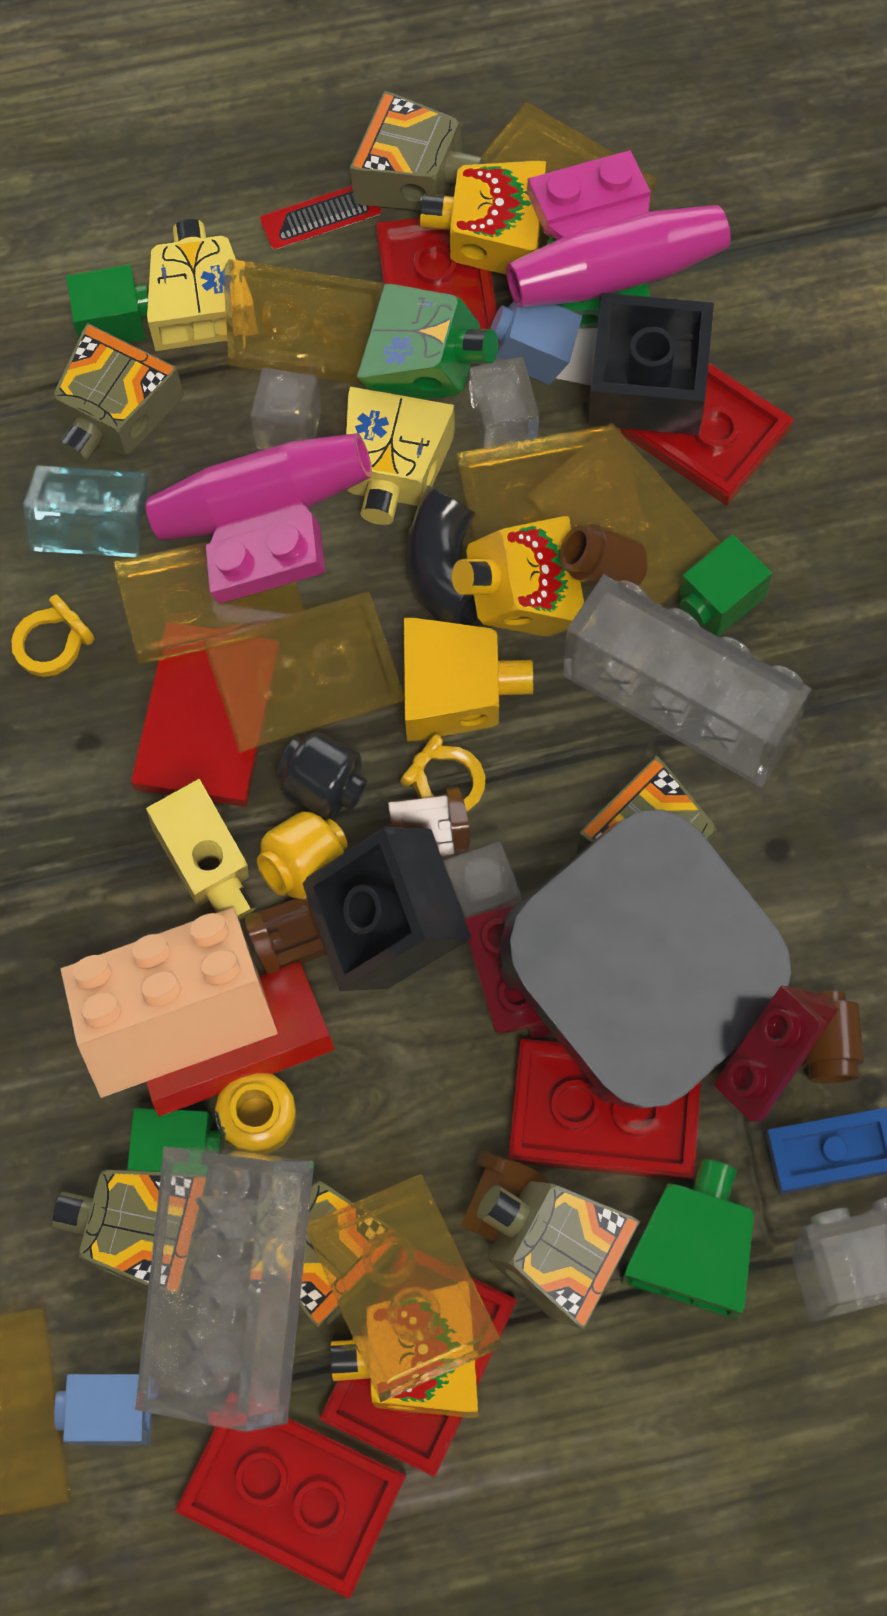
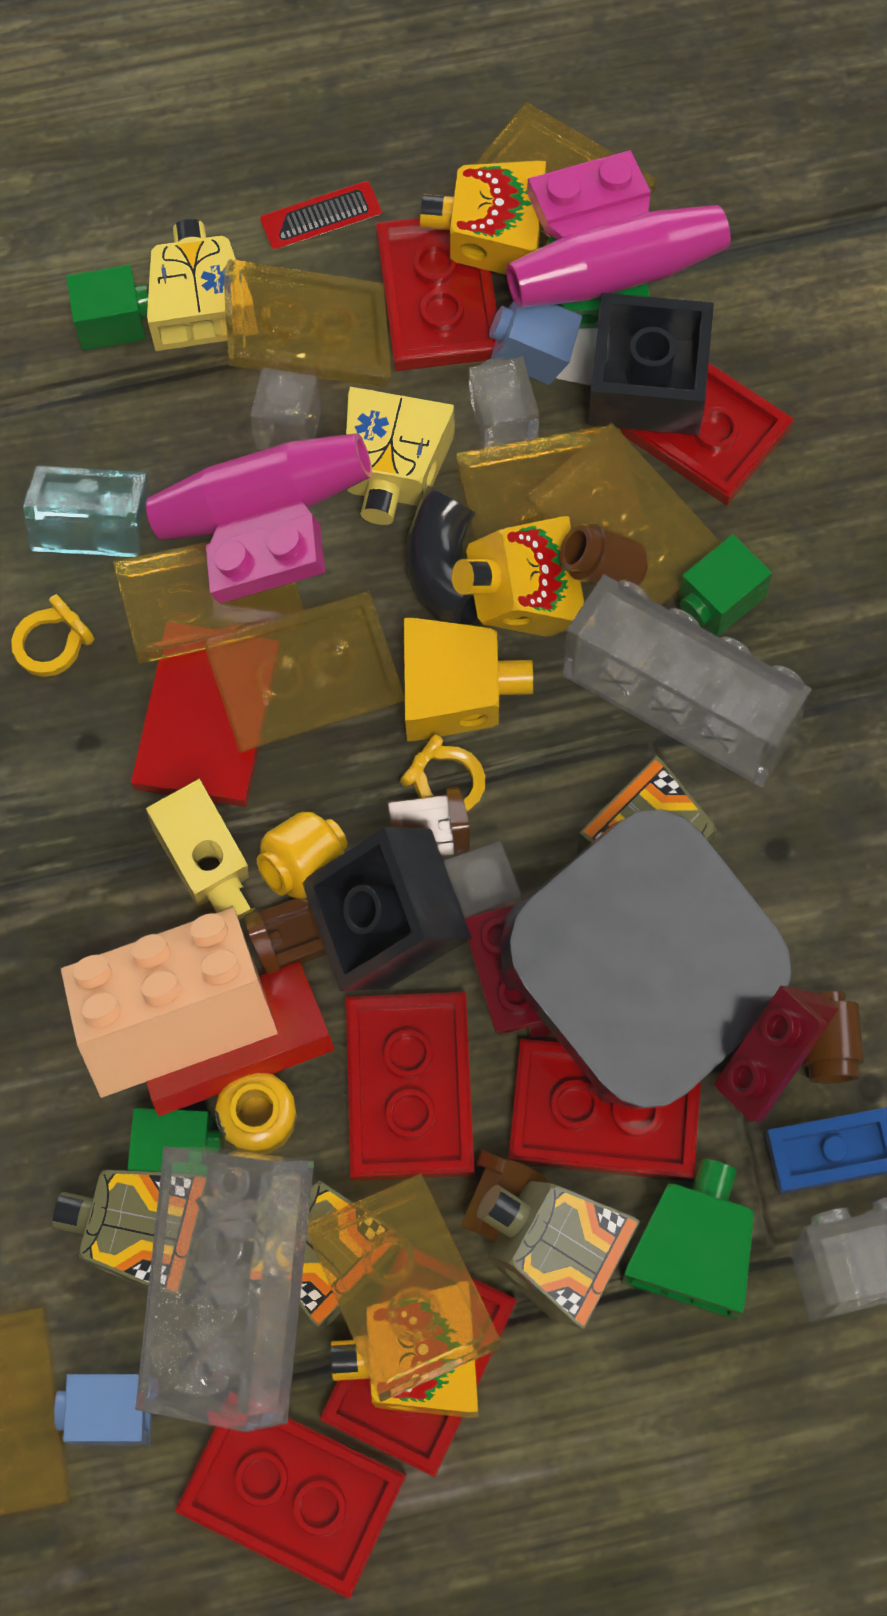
olive torso [53,323,184,464] -> none
black head [275,732,367,819] -> none
olive torso [350,91,485,211] -> none
green torso [357,284,498,400] -> none
none -> red tile [346,992,474,1181]

